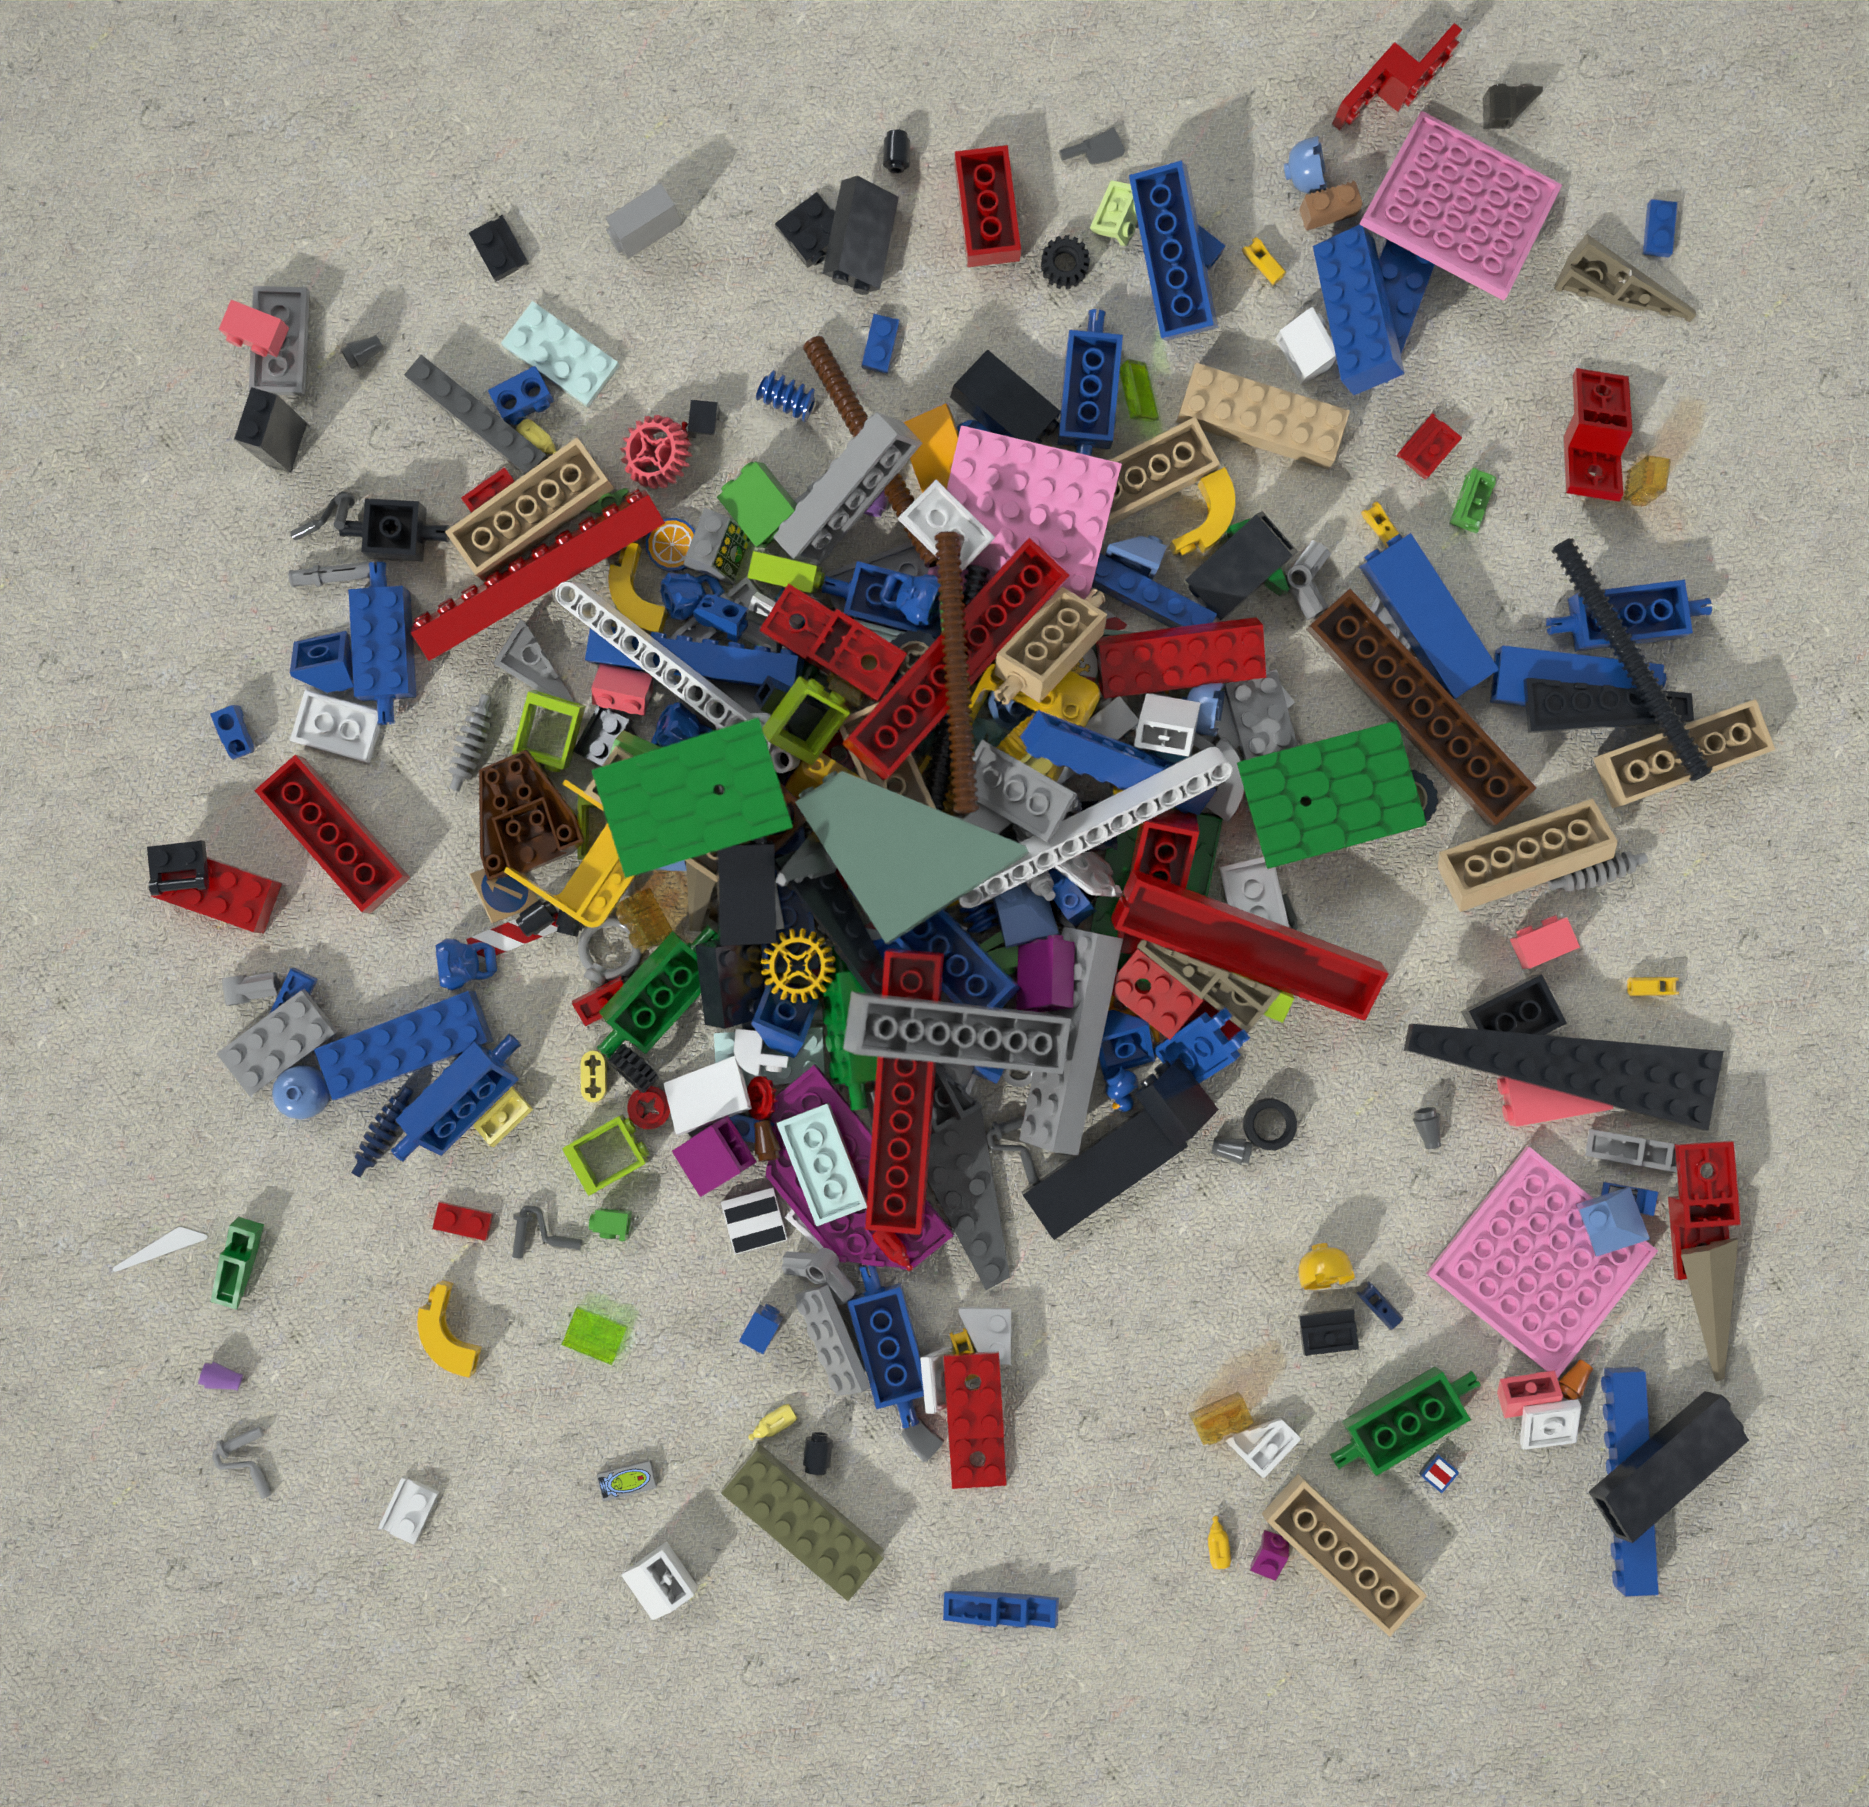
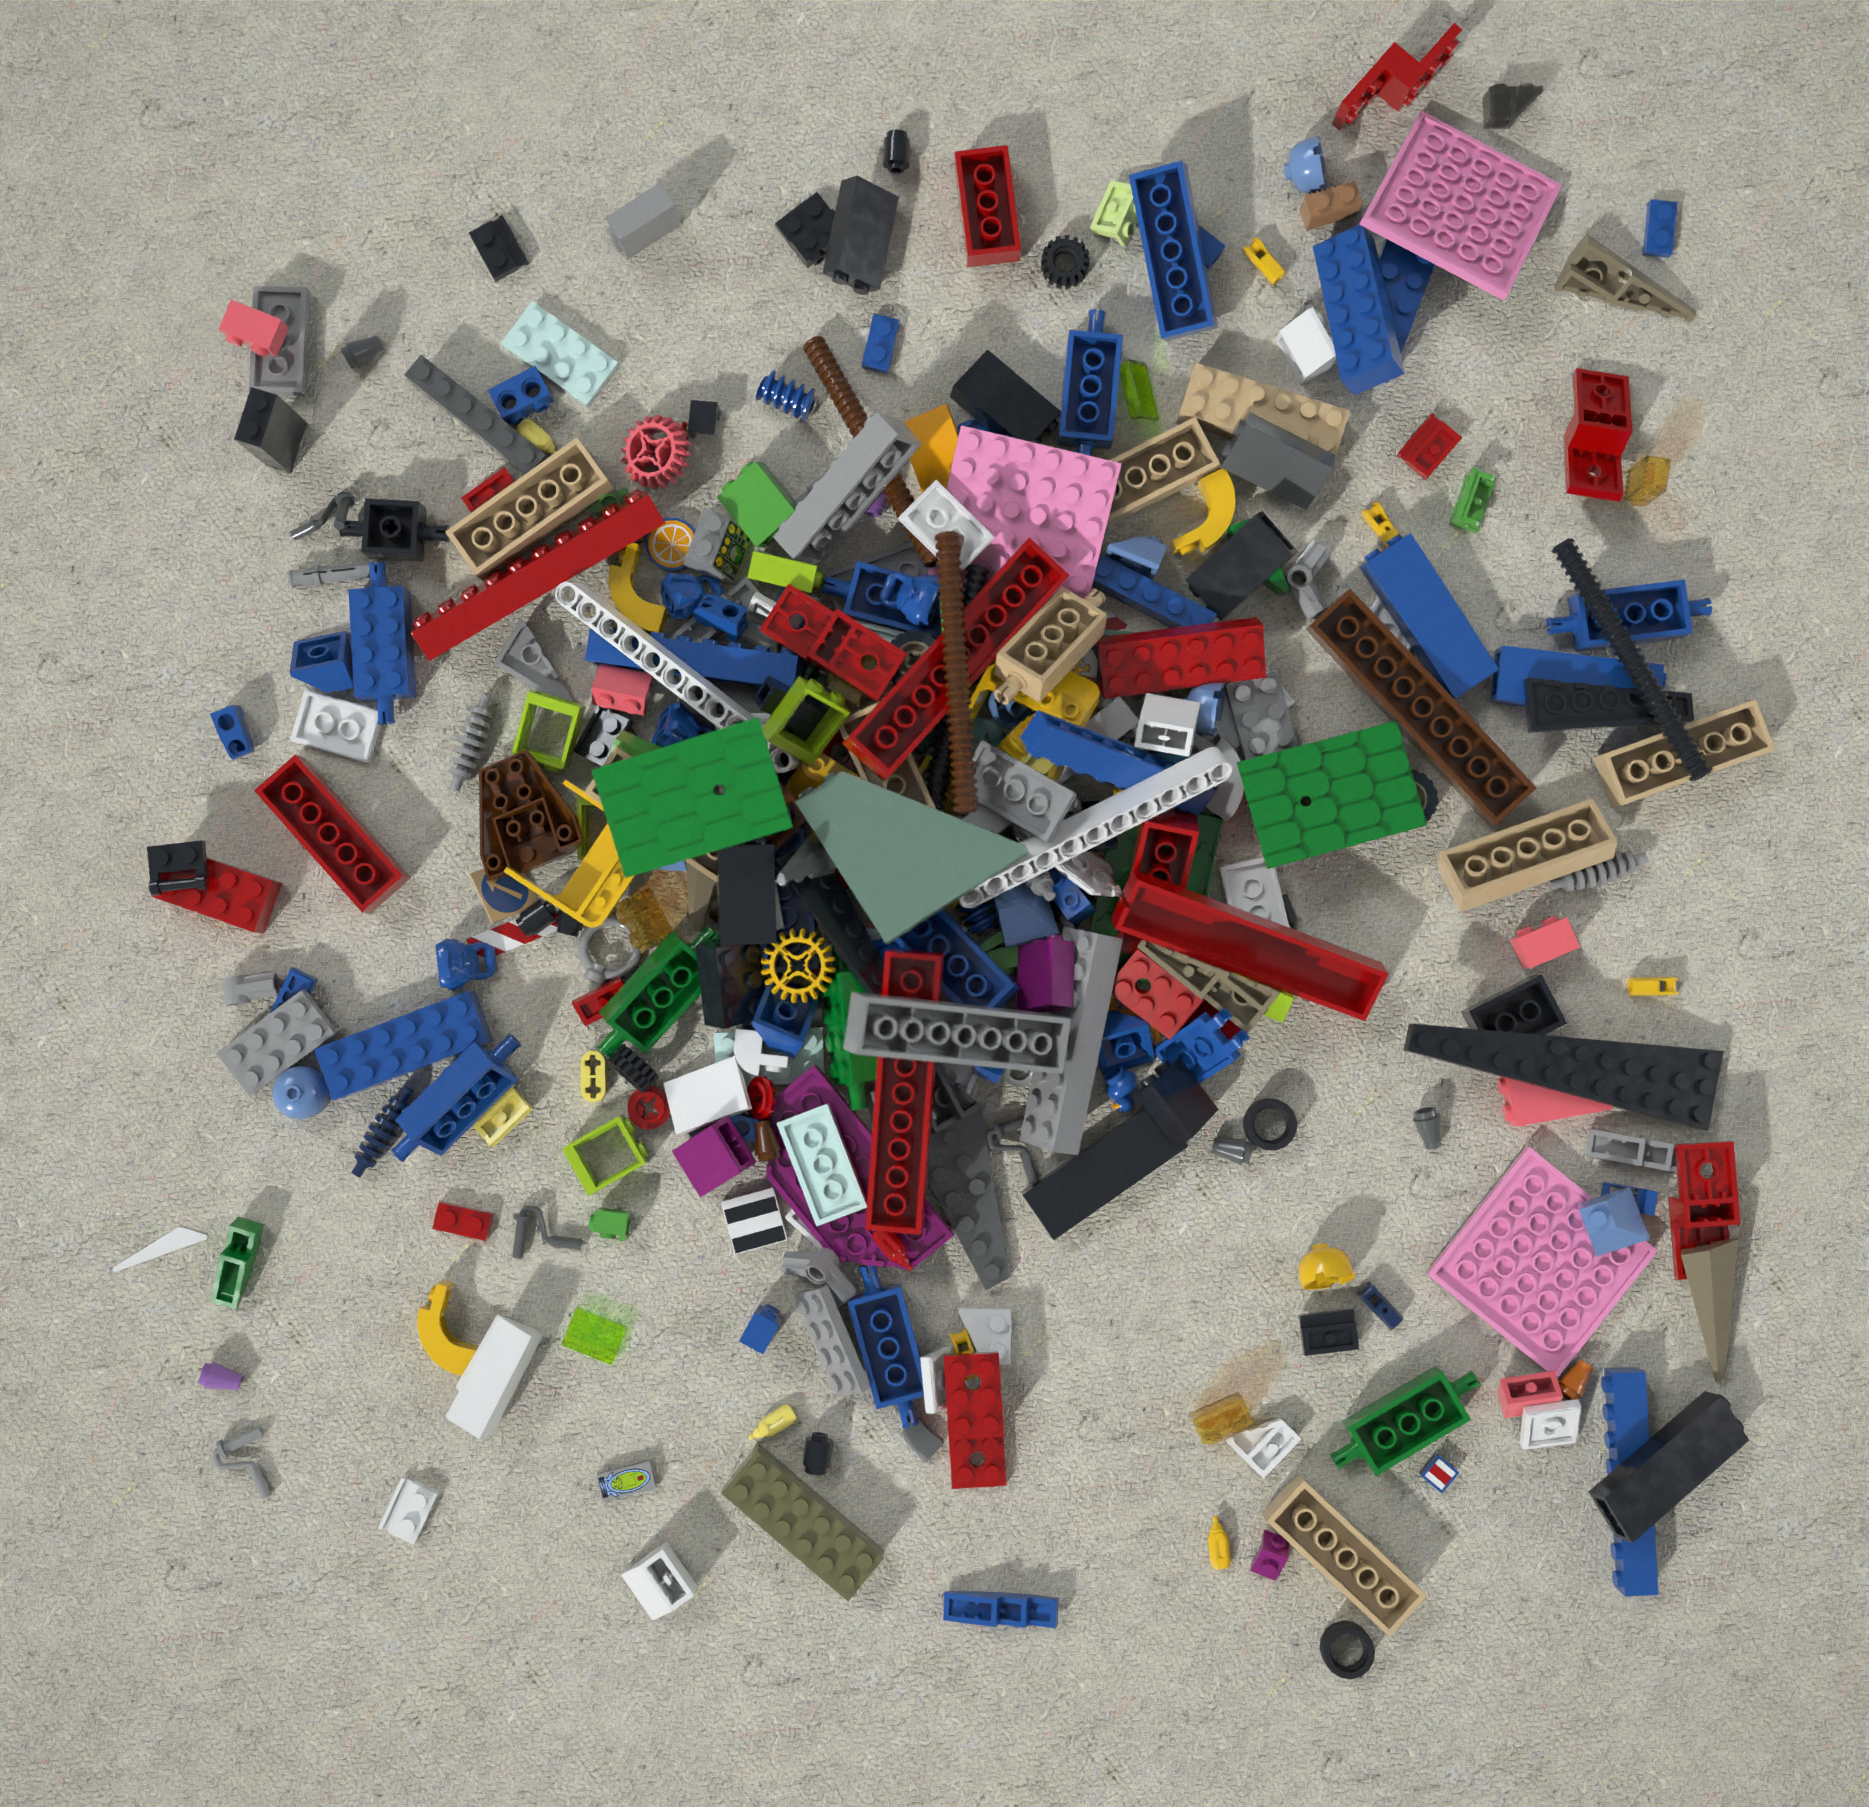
dark grey piece [1059,127,1125,164] -> none
none -> white slope [445,1314,544,1439]
none -> dark grey brick [1220,412,1335,510]
none -> black tyre [1319,1620,1375,1679]

